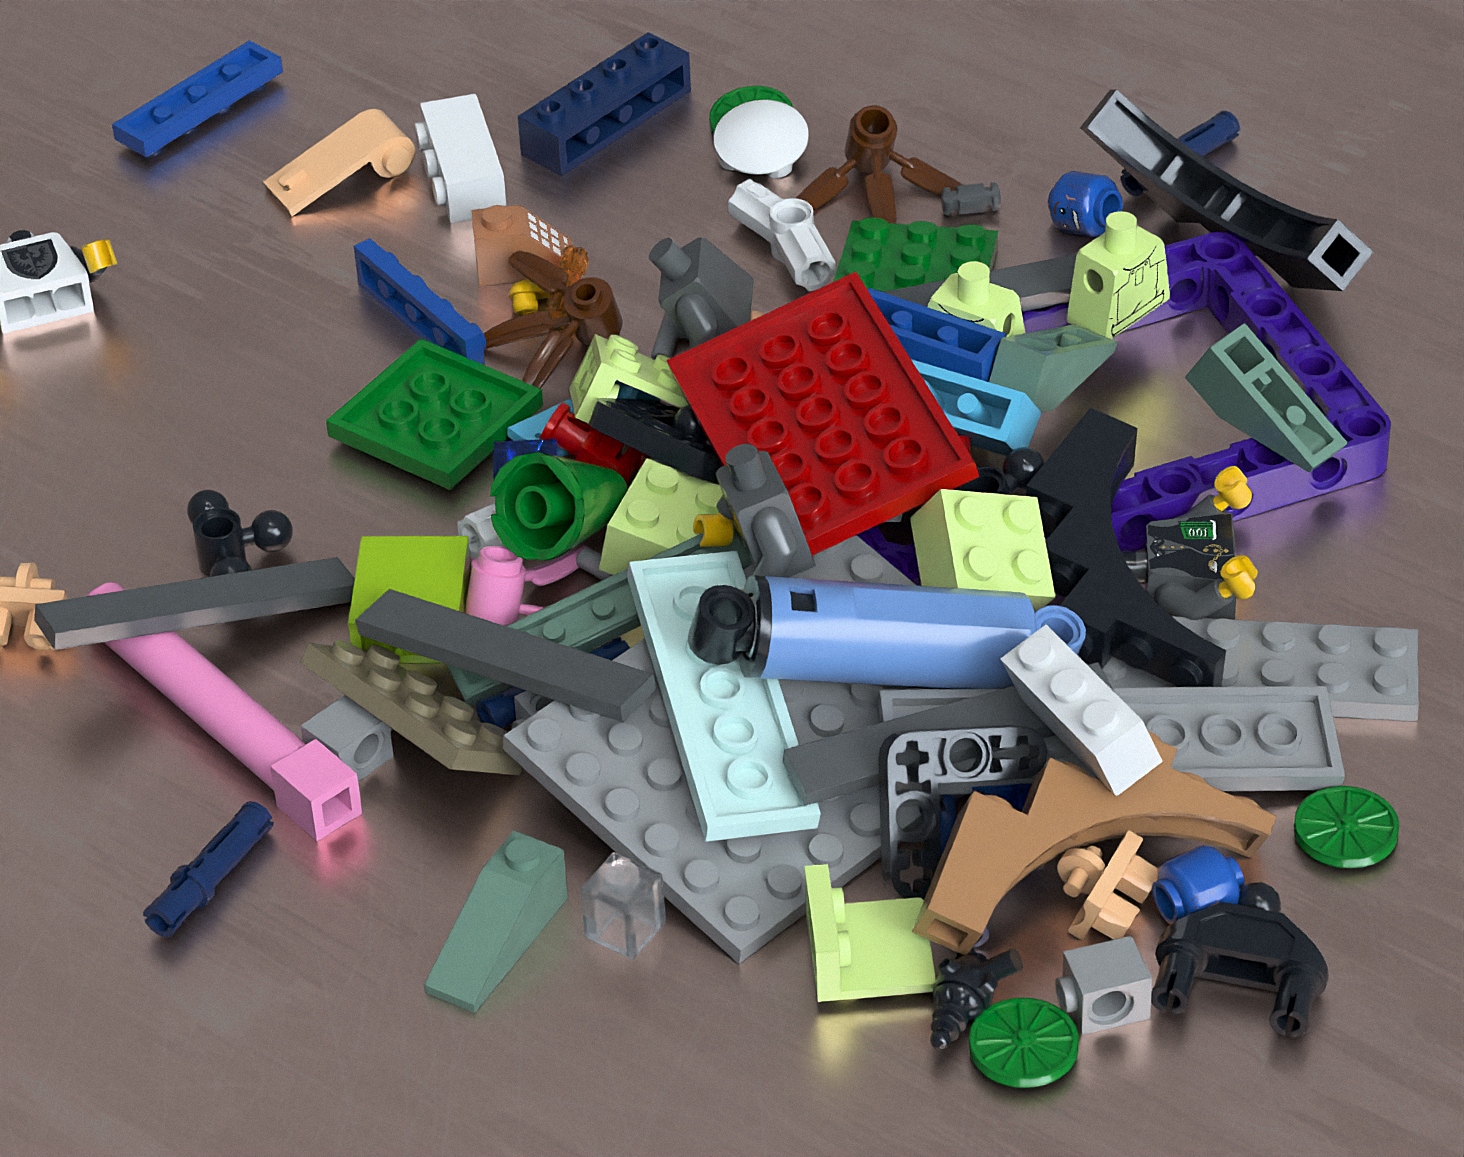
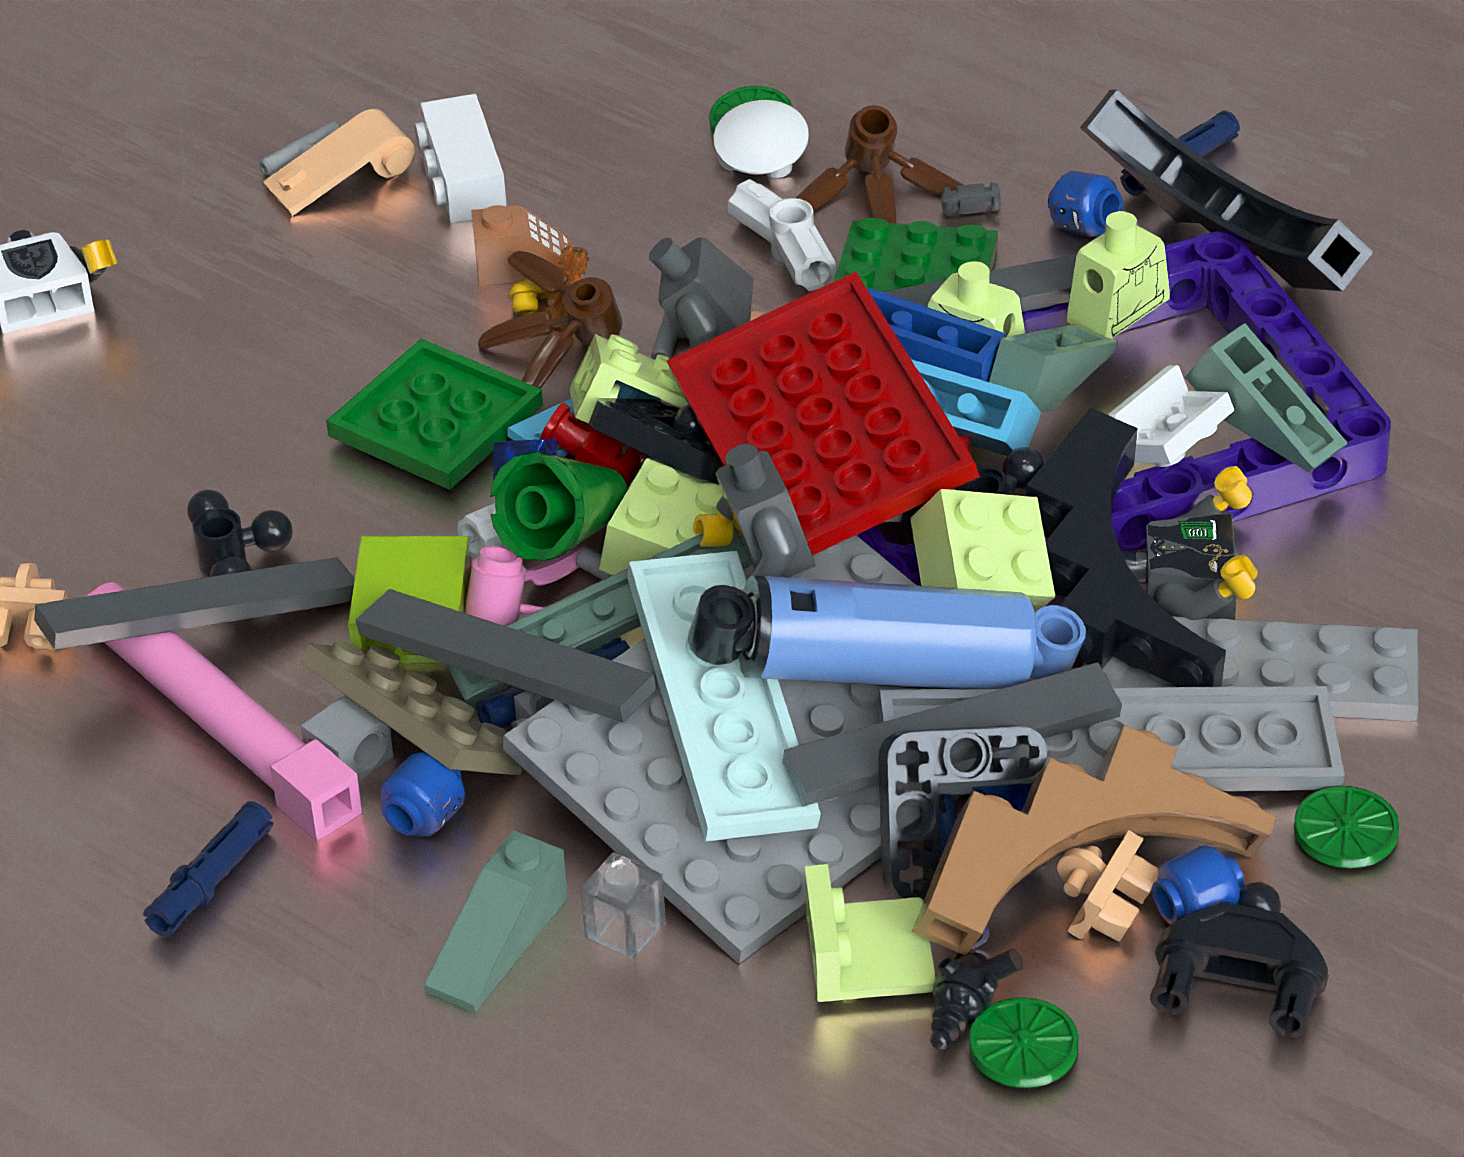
blue plate [112,40,283,157] -> none
blue plate [354,238,486,365] -> none
dark blue brick [518,32,691,176] -> none
white brick [1000,625,1163,796] -> none
light grey brick [1055,936,1152,1035] -> none
none -> light grey piece [259,121,340,176]
none -> blue head [380,752,465,837]
none -> white bracket [1108,365,1234,467]

